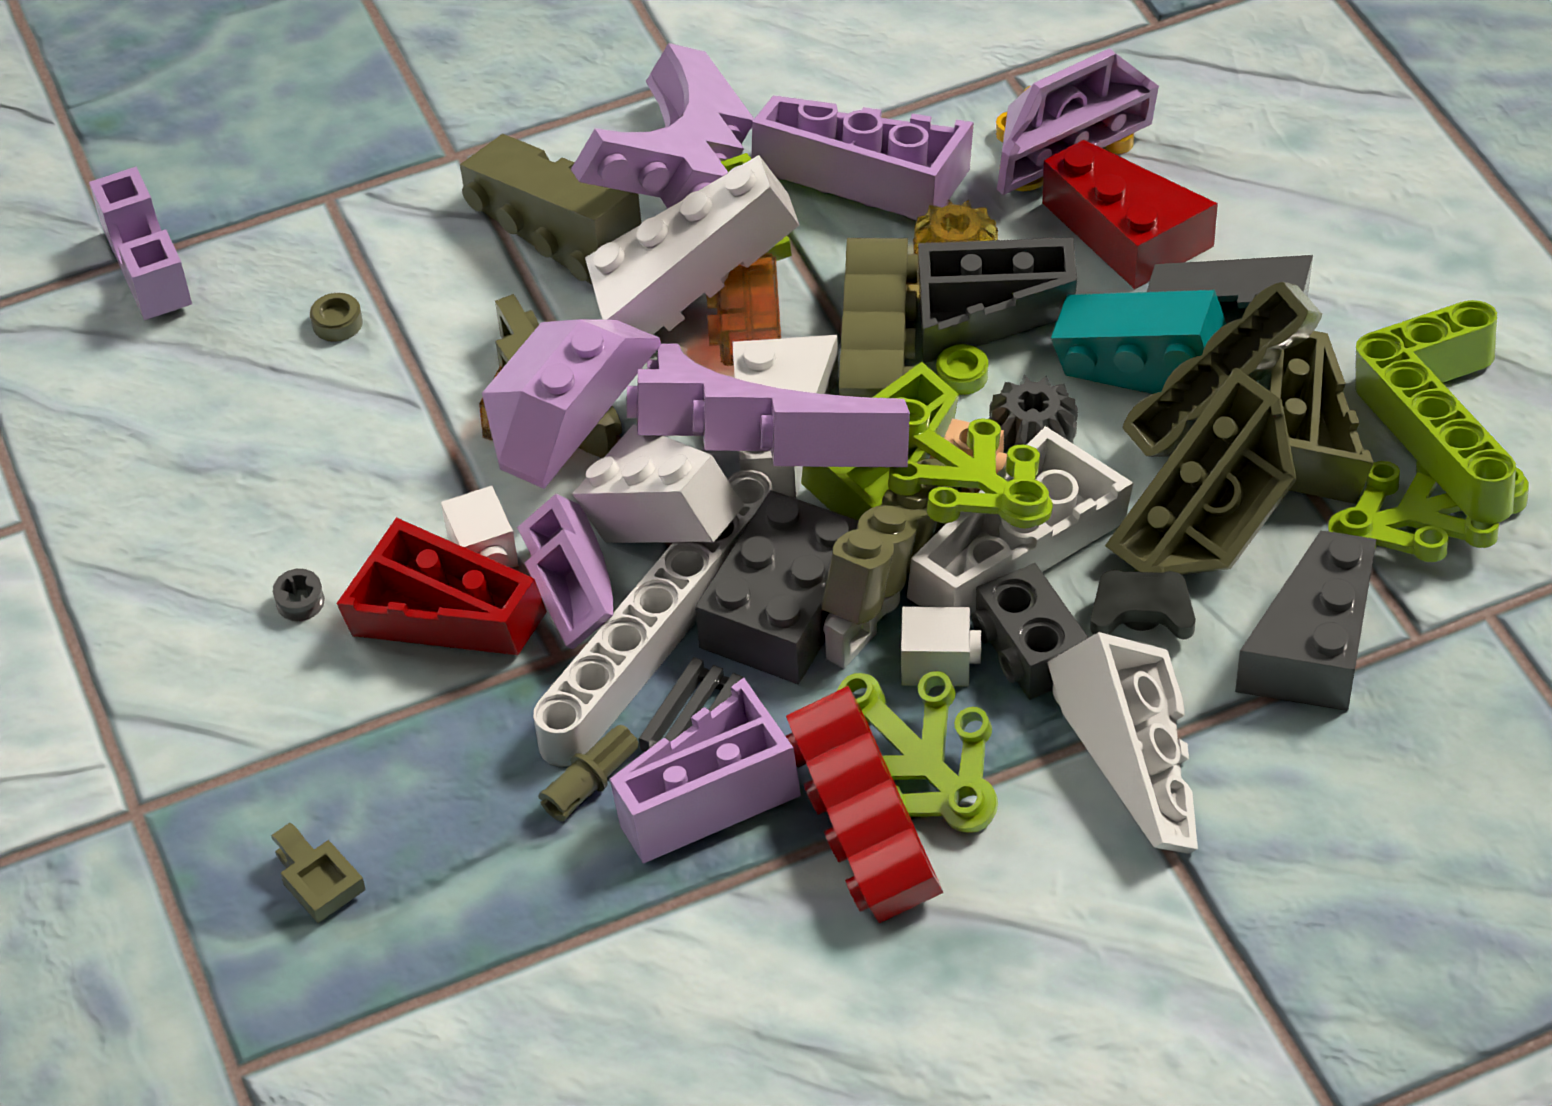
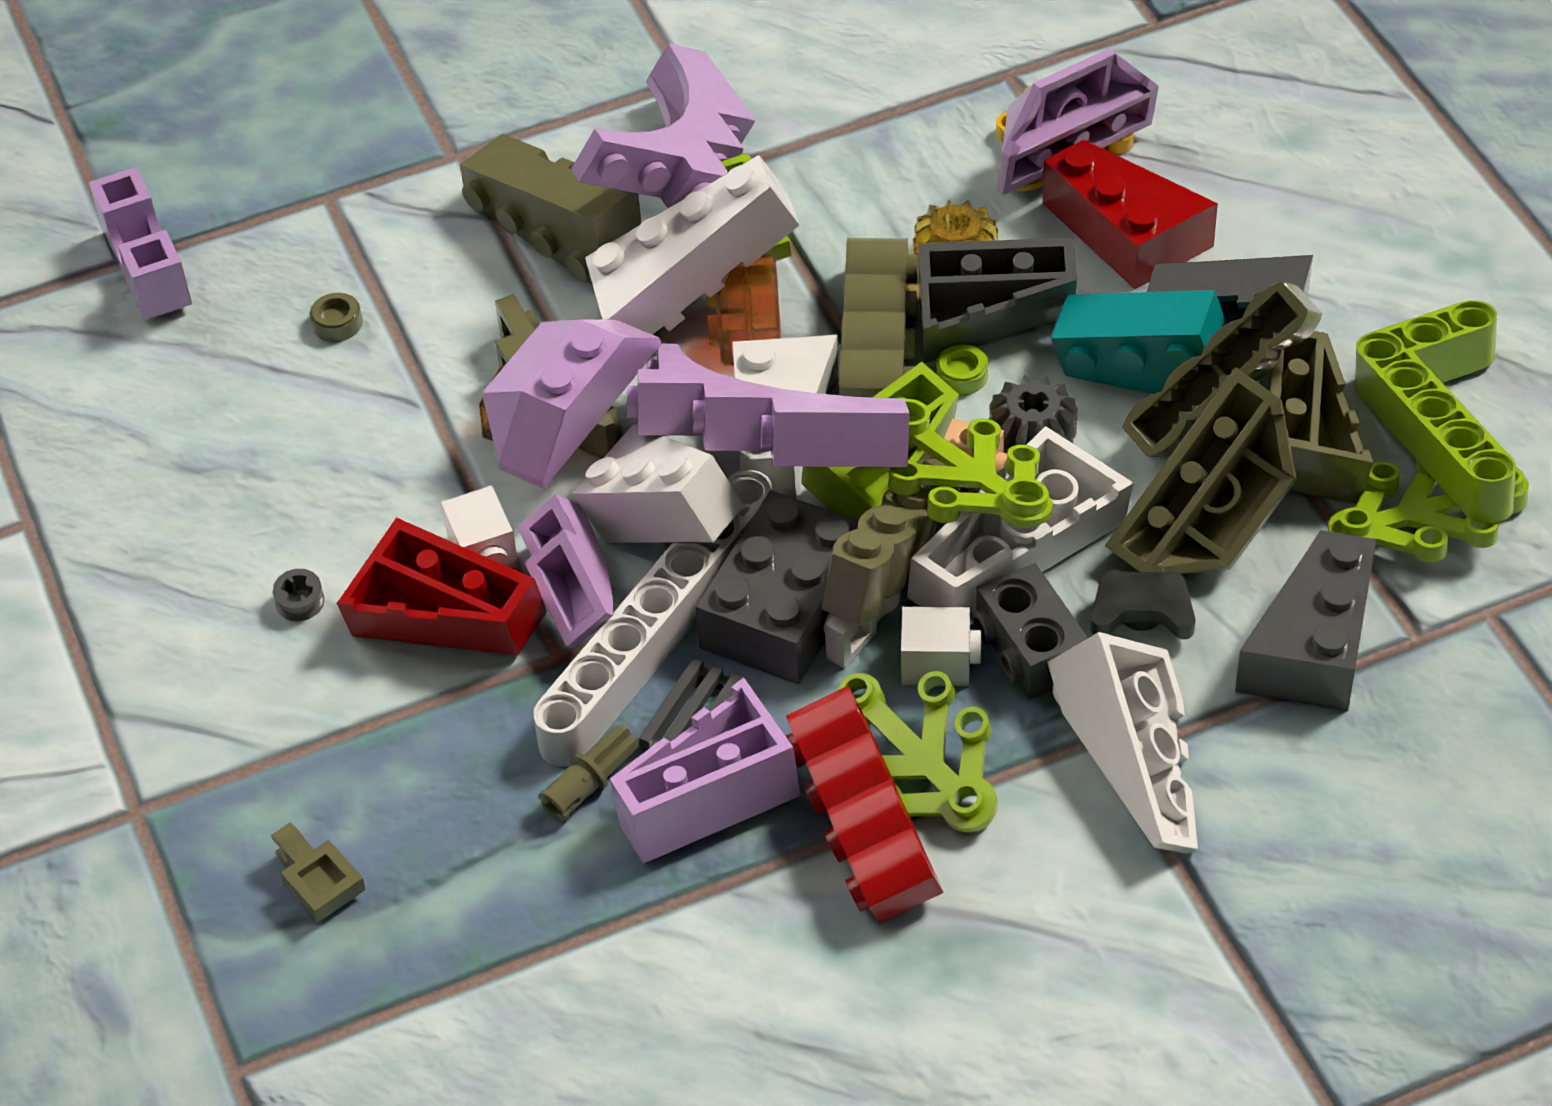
lavender wedge [751,95,974,224] -> none

